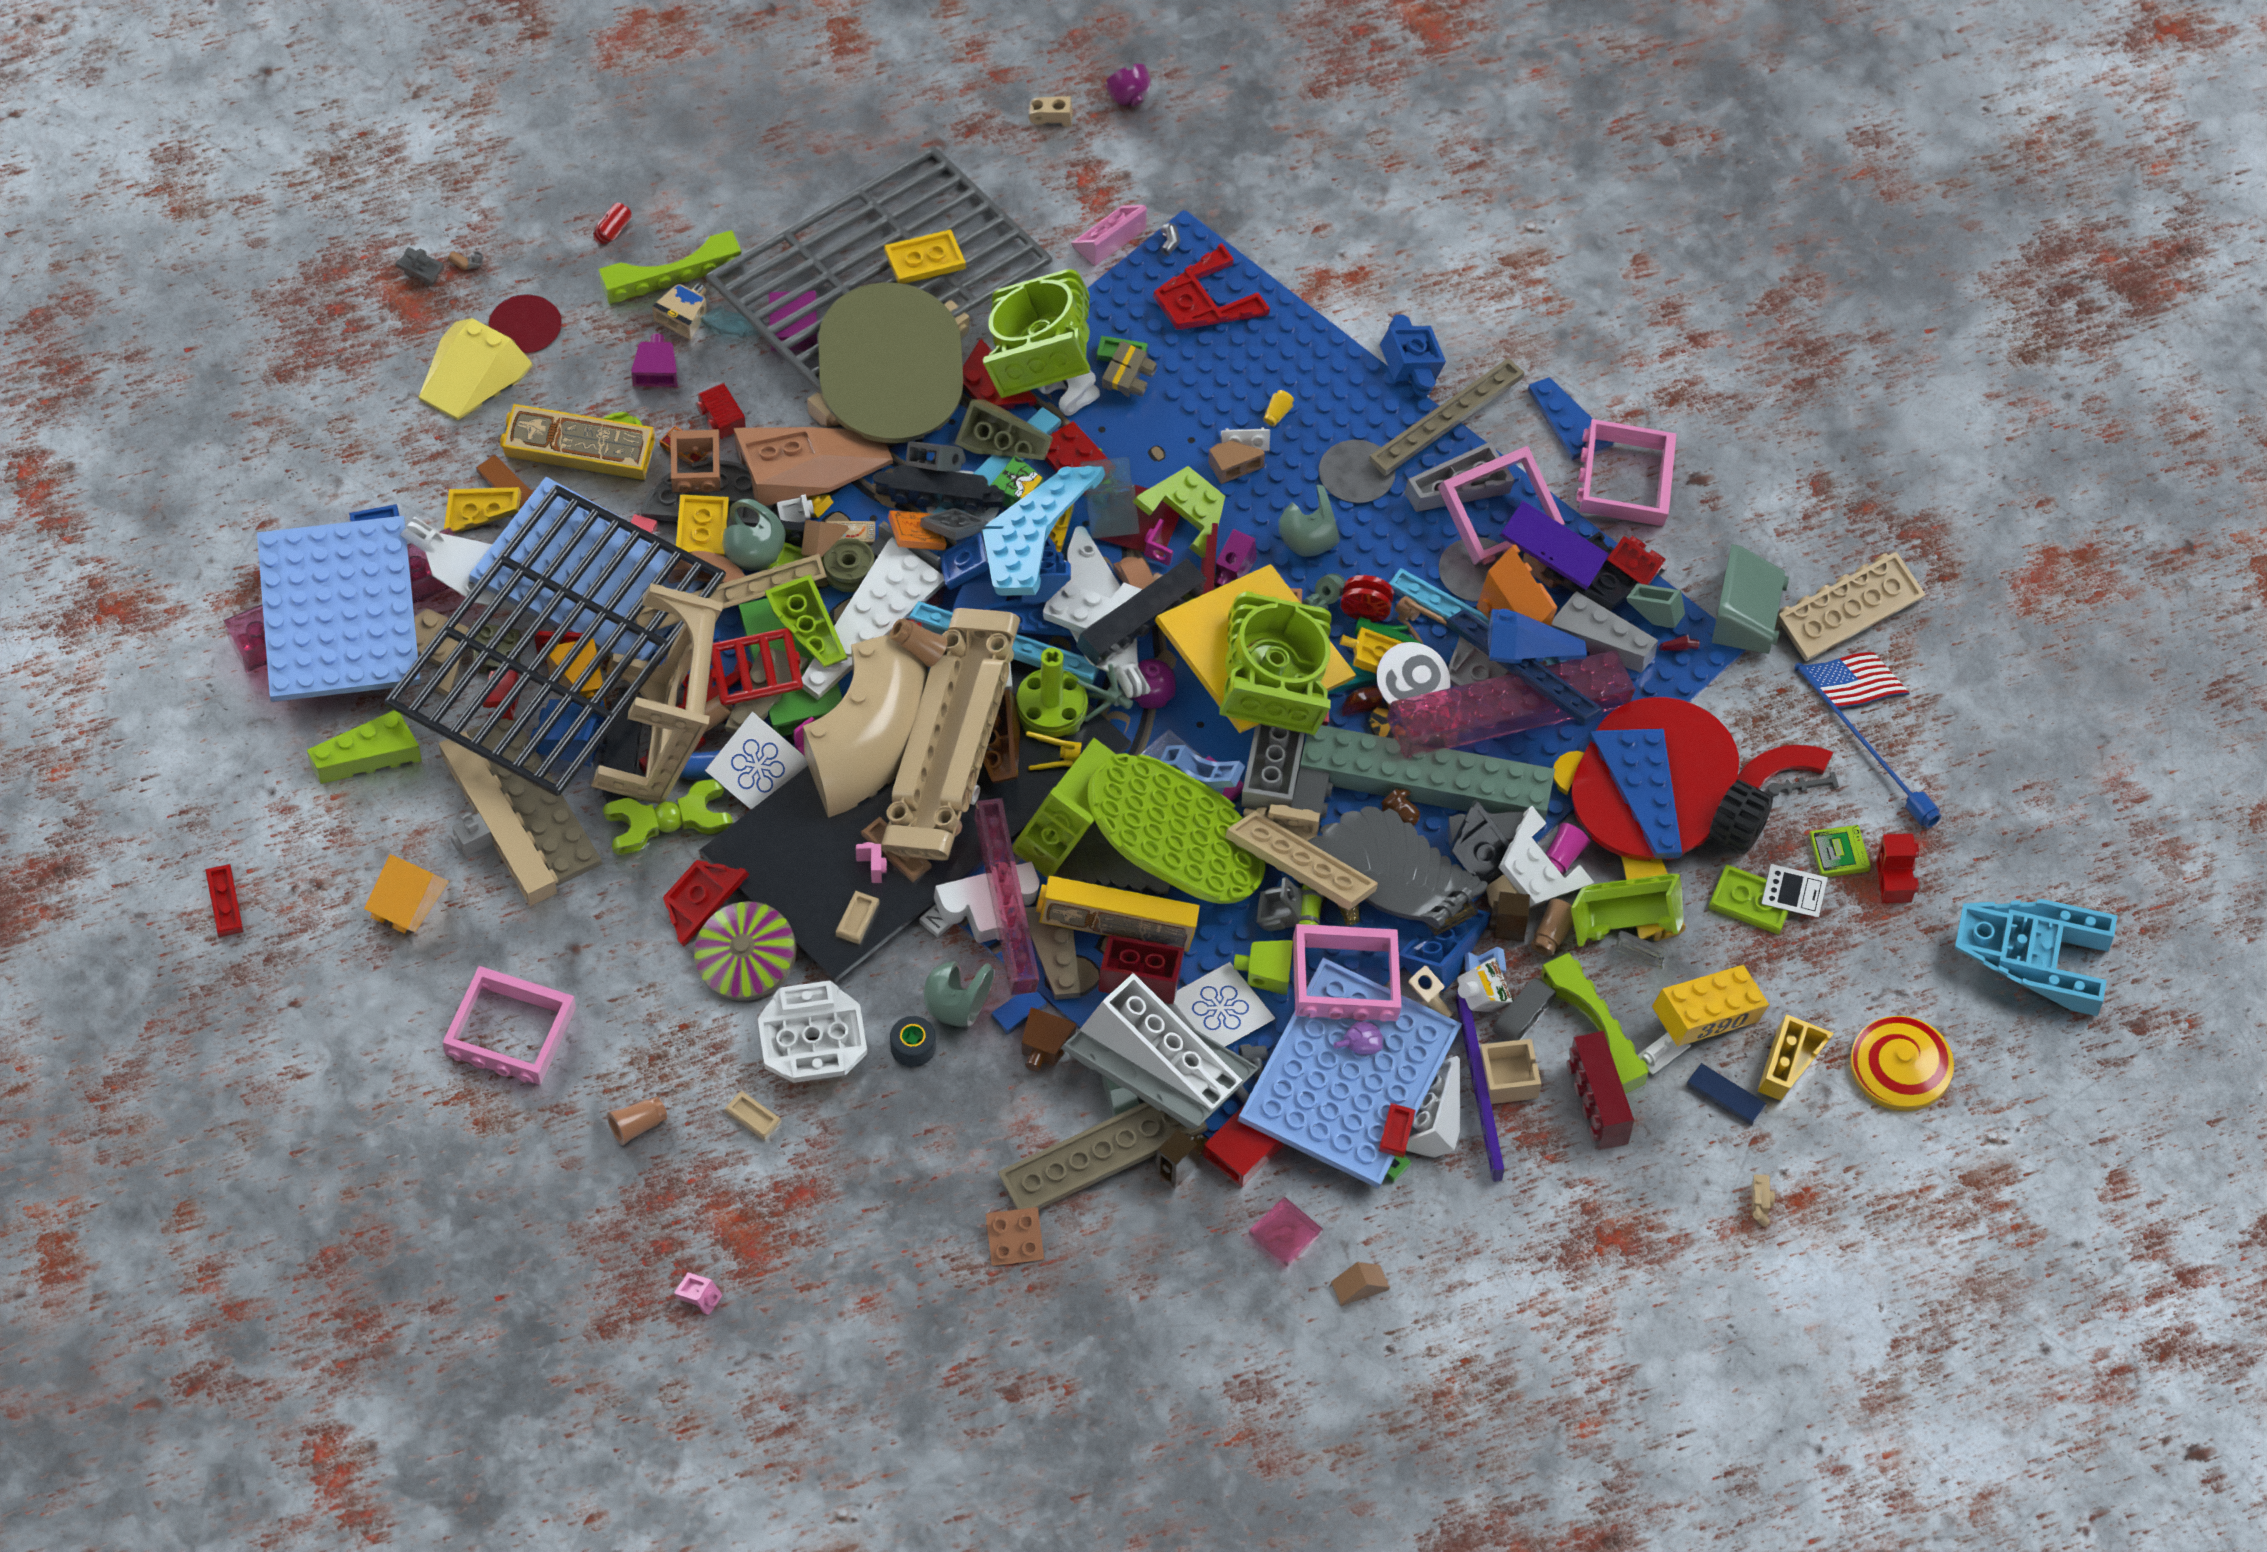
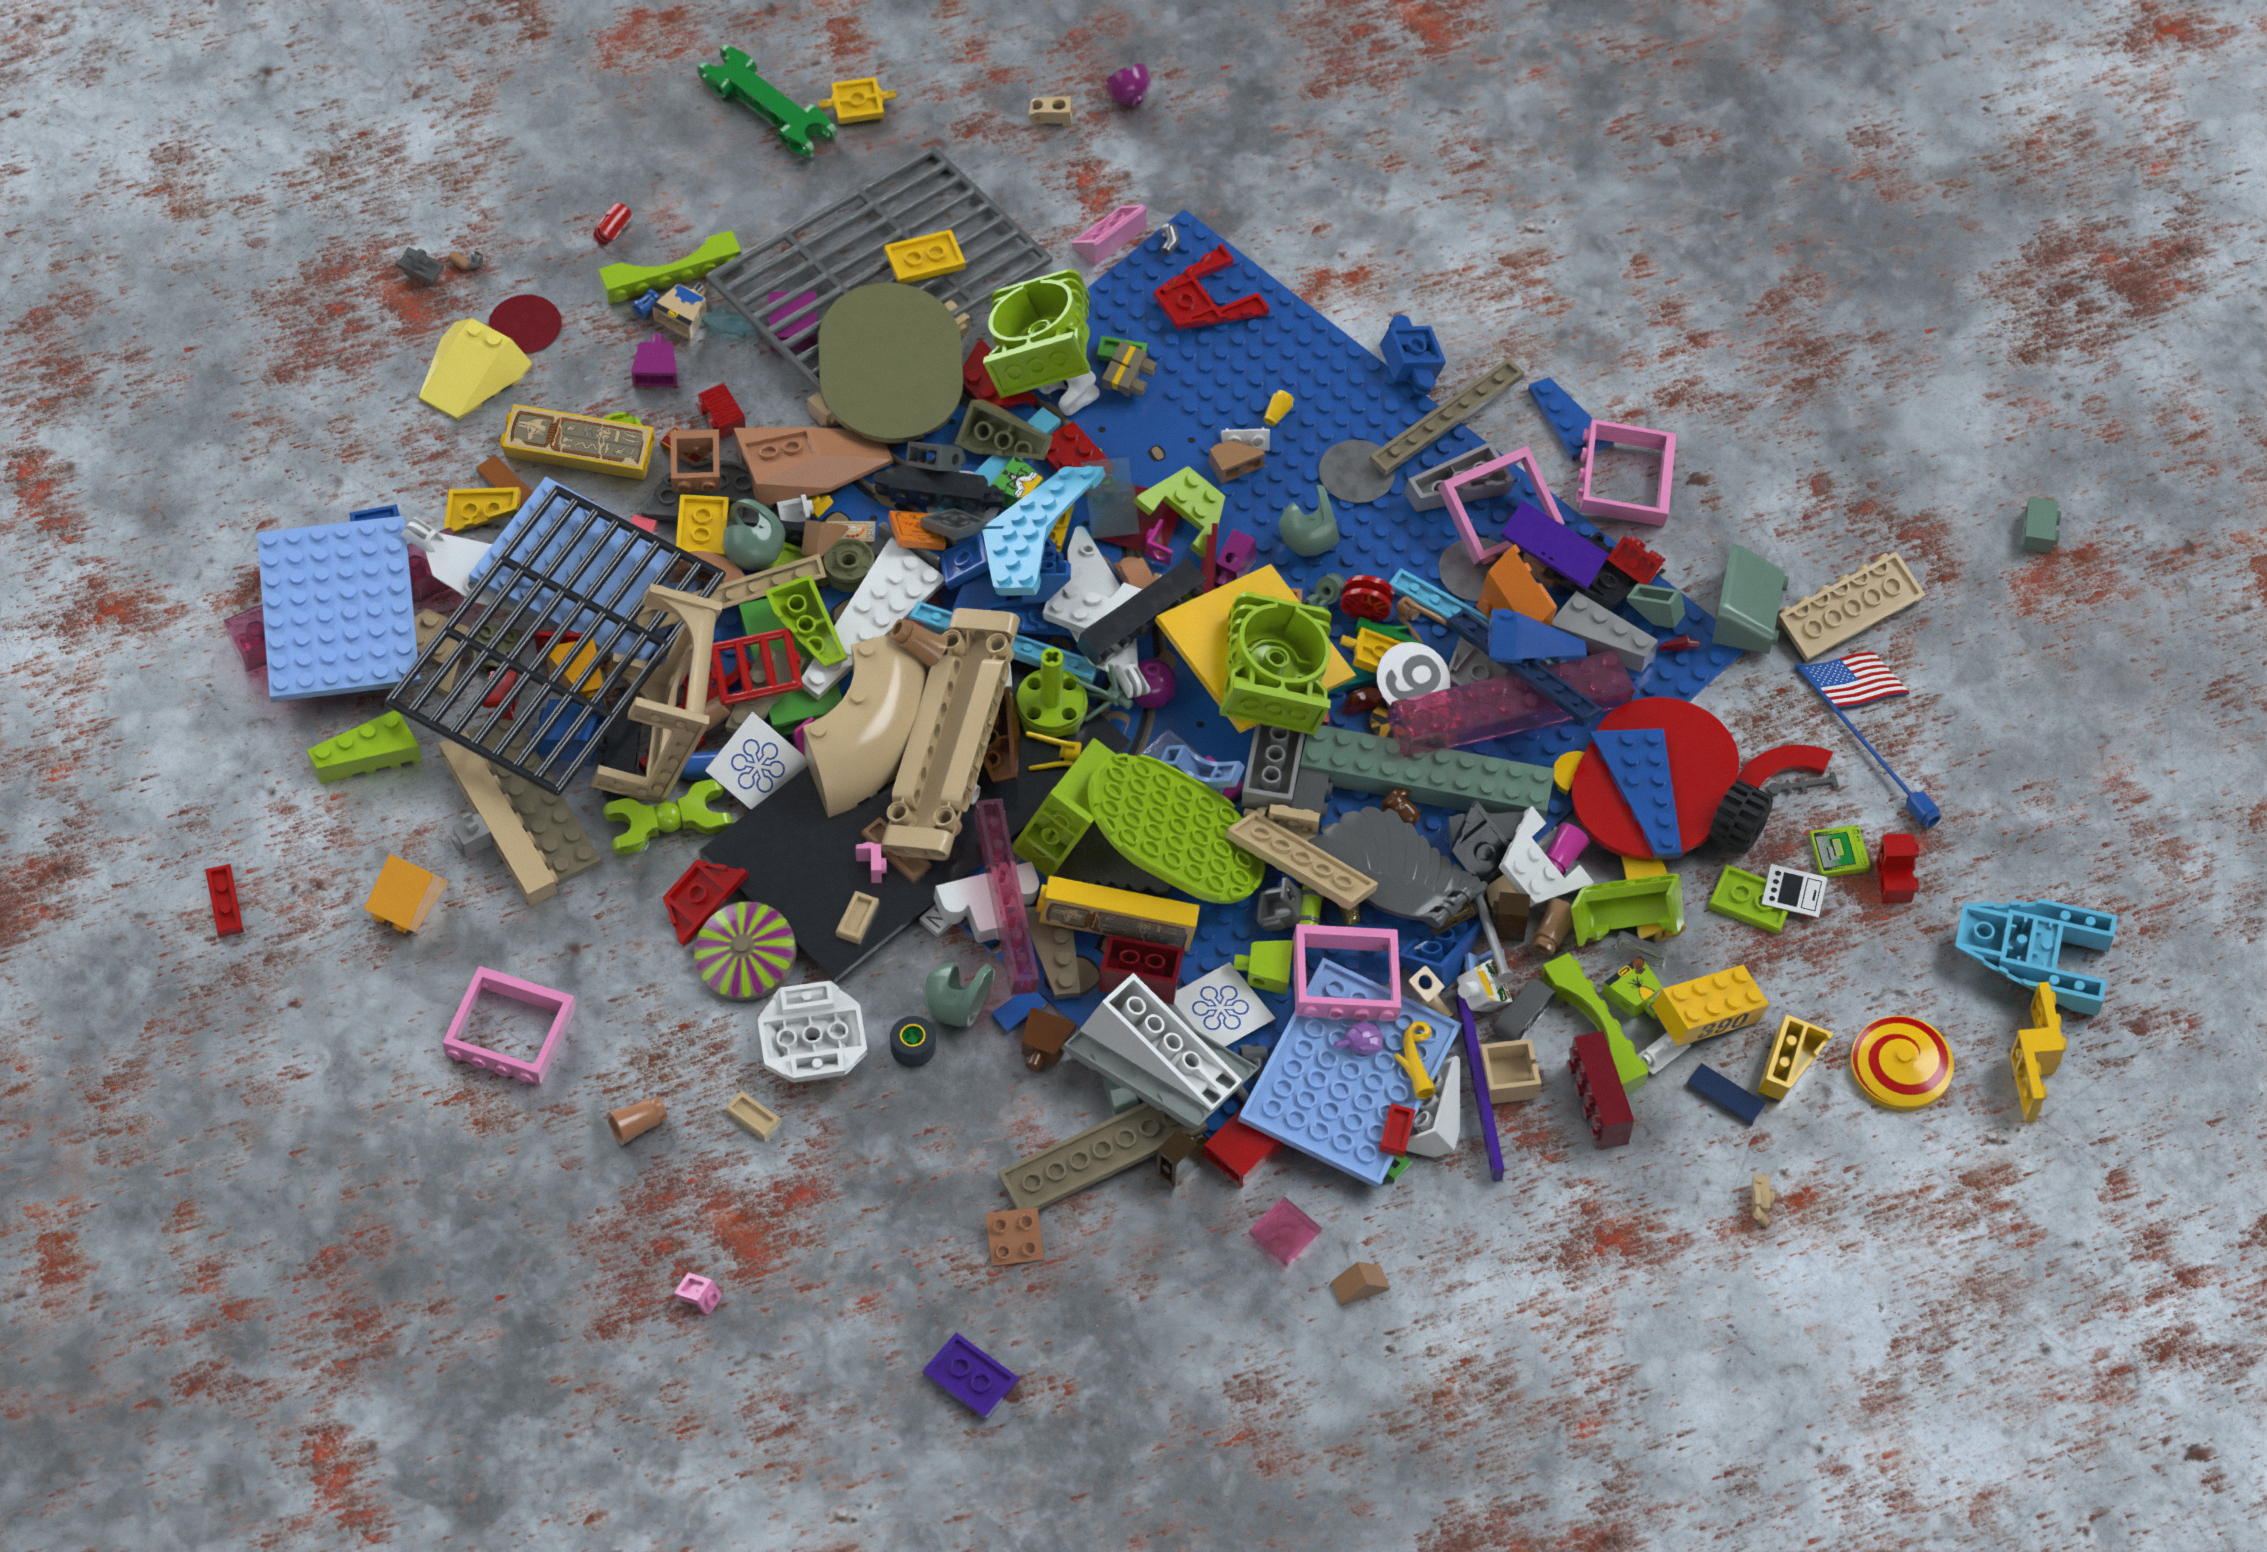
none -> blue bush [631,289,660,319]
none -> green piece [697,44,837,158]
none -> yellow plate [818,77,897,124]
none -> dark purple plate [923,1332,1019,1420]
none -> yellow plant [1394,1021,1436,1099]
none -> light grey bar [1472,892,1514,983]
none -> lime torso [1602,956,1662,1019]
none -> yellow bracket [2010,982,2067,1123]
none -> sand green brick [2022,497,2061,554]

